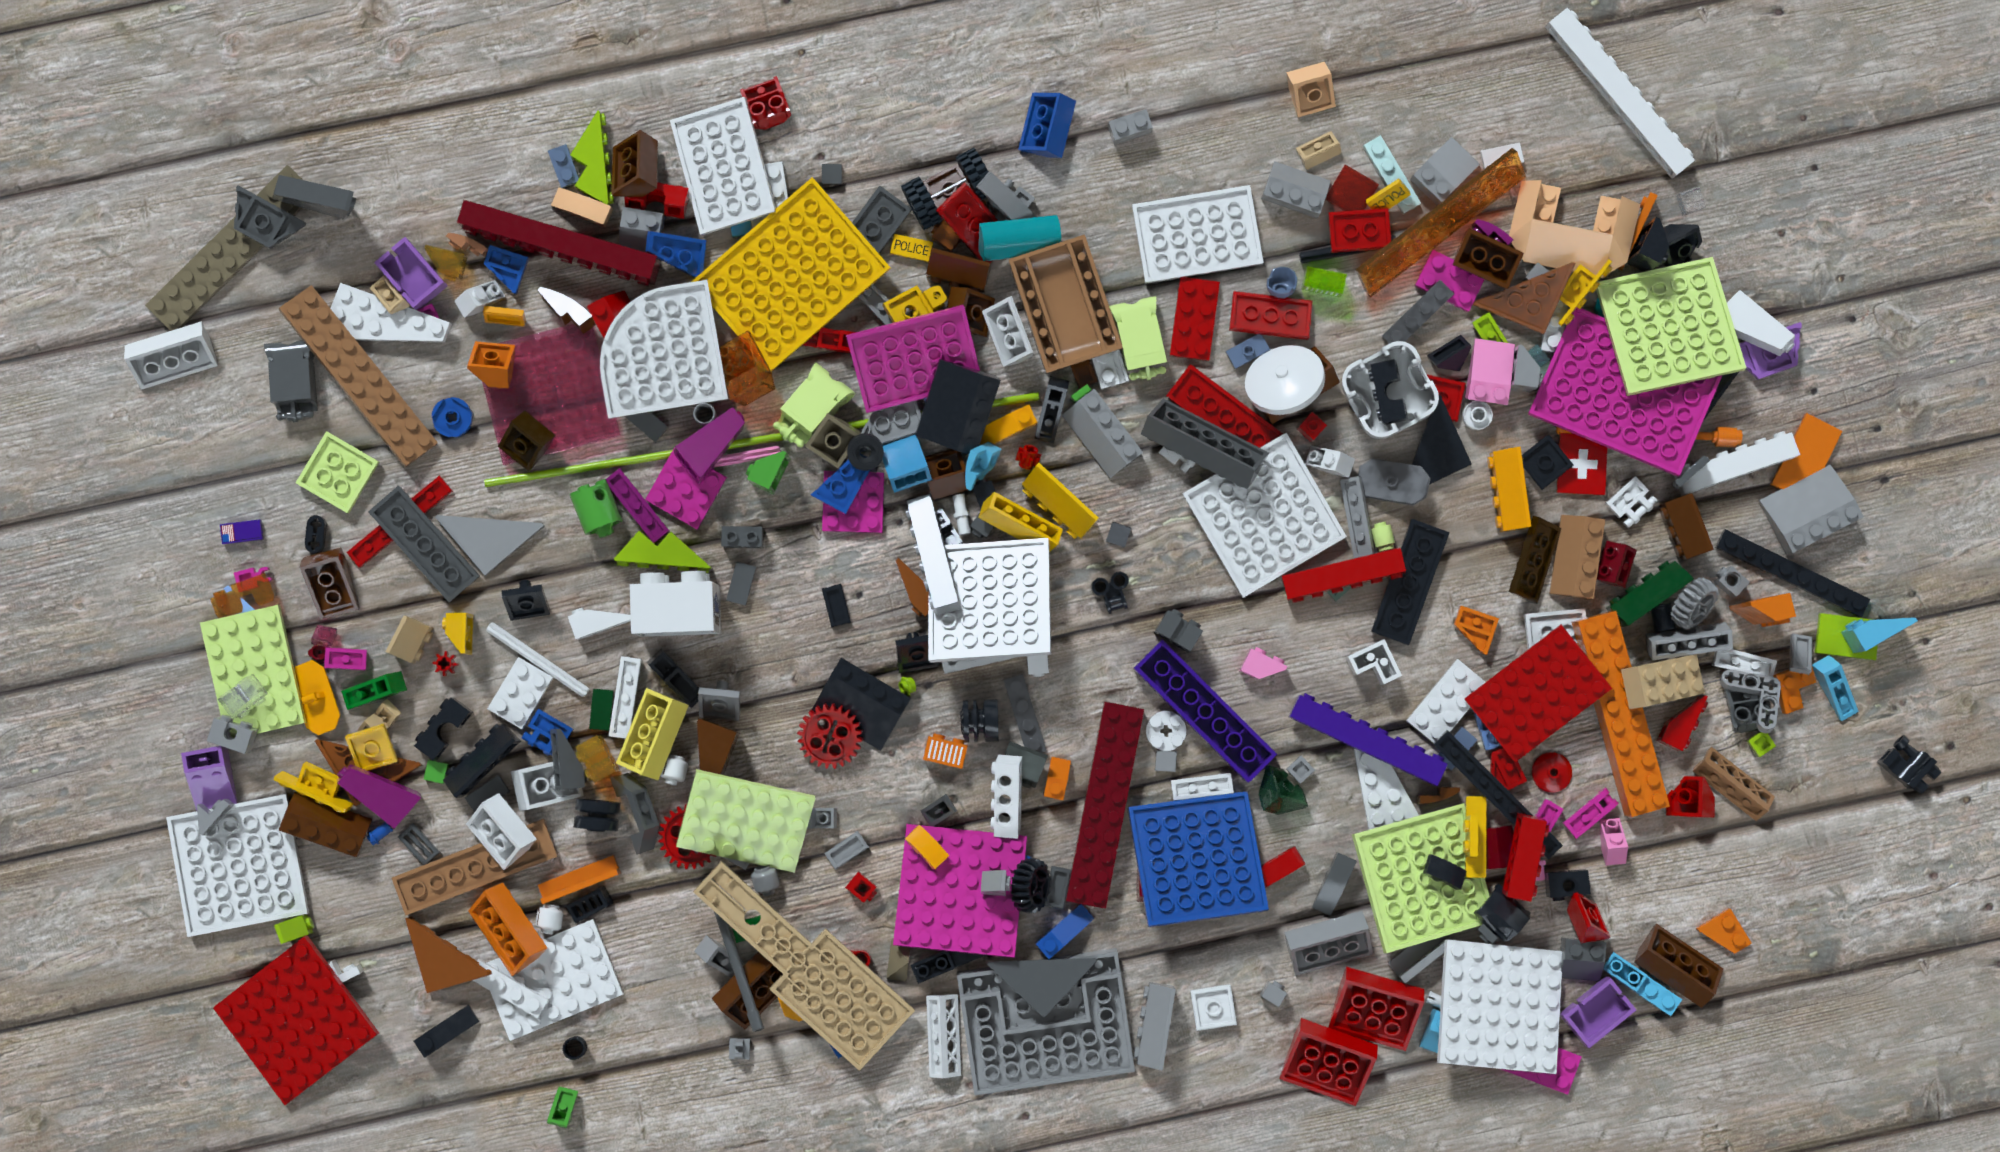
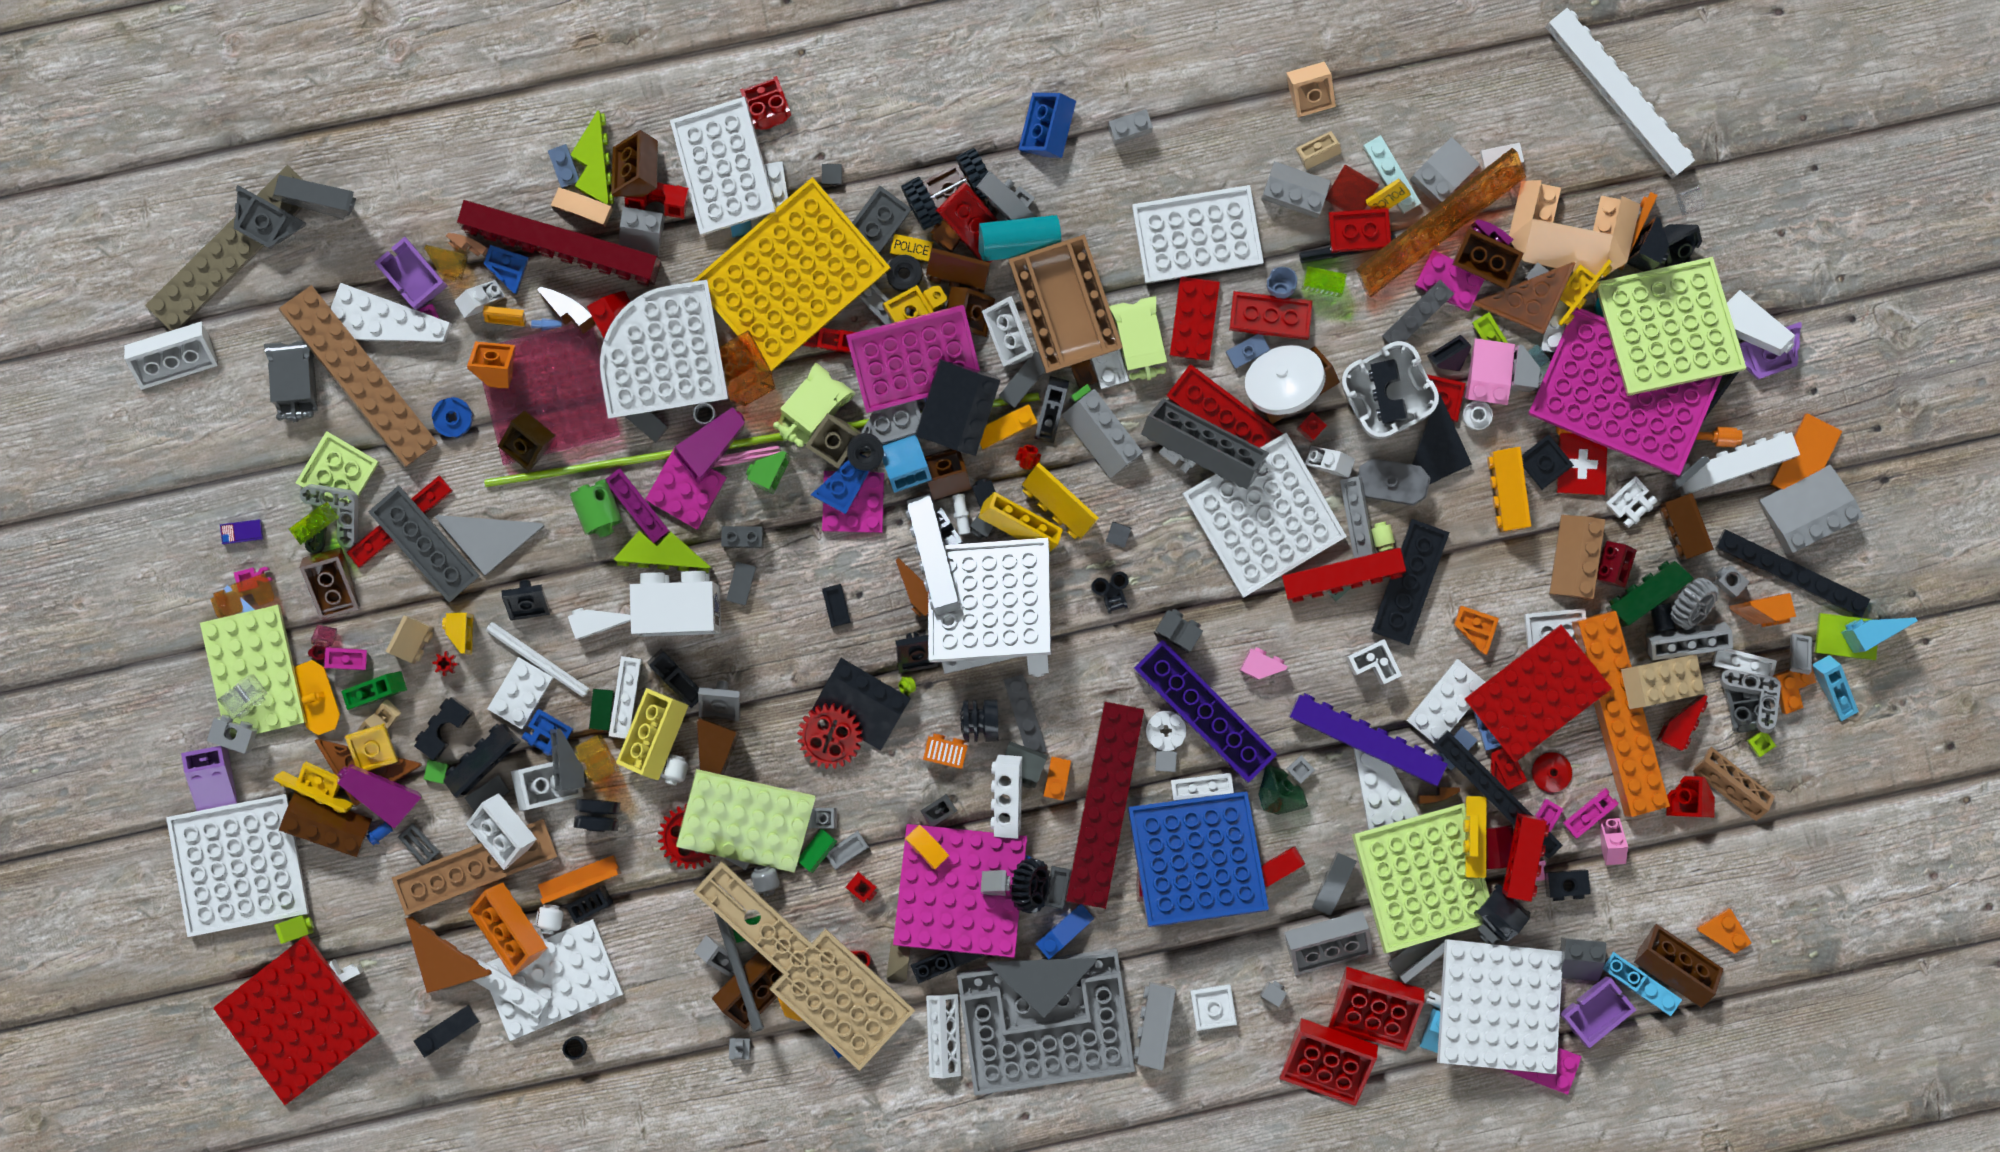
light grey slope [197,799,234,836] -> none
tan slope [370,275,411,314] -> none
bright green slope [547,1086,578,1128] -> none
dark grey slope [610,773,659,855] -> none
blue wing [645,231,707,278] -> none
medium azure slope [965,442,1002,491] -> none
black slope [1423,854,1467,890] -> none
dark brown plate [1509,516,1562,604] -> none
red slope [1567,892,1610,943] -> none
black hips [1877,735,1942,794] -> none
none -> clear neon green brick [289,502,339,545]
none -> light grey beam [300,484,359,548]
none -> medium blue bar [531,318,562,331]
none -> green tile [798,828,838,873]
none -> black tyre [886,255,922,292]
none -> dark grey slope [999,351,1045,409]

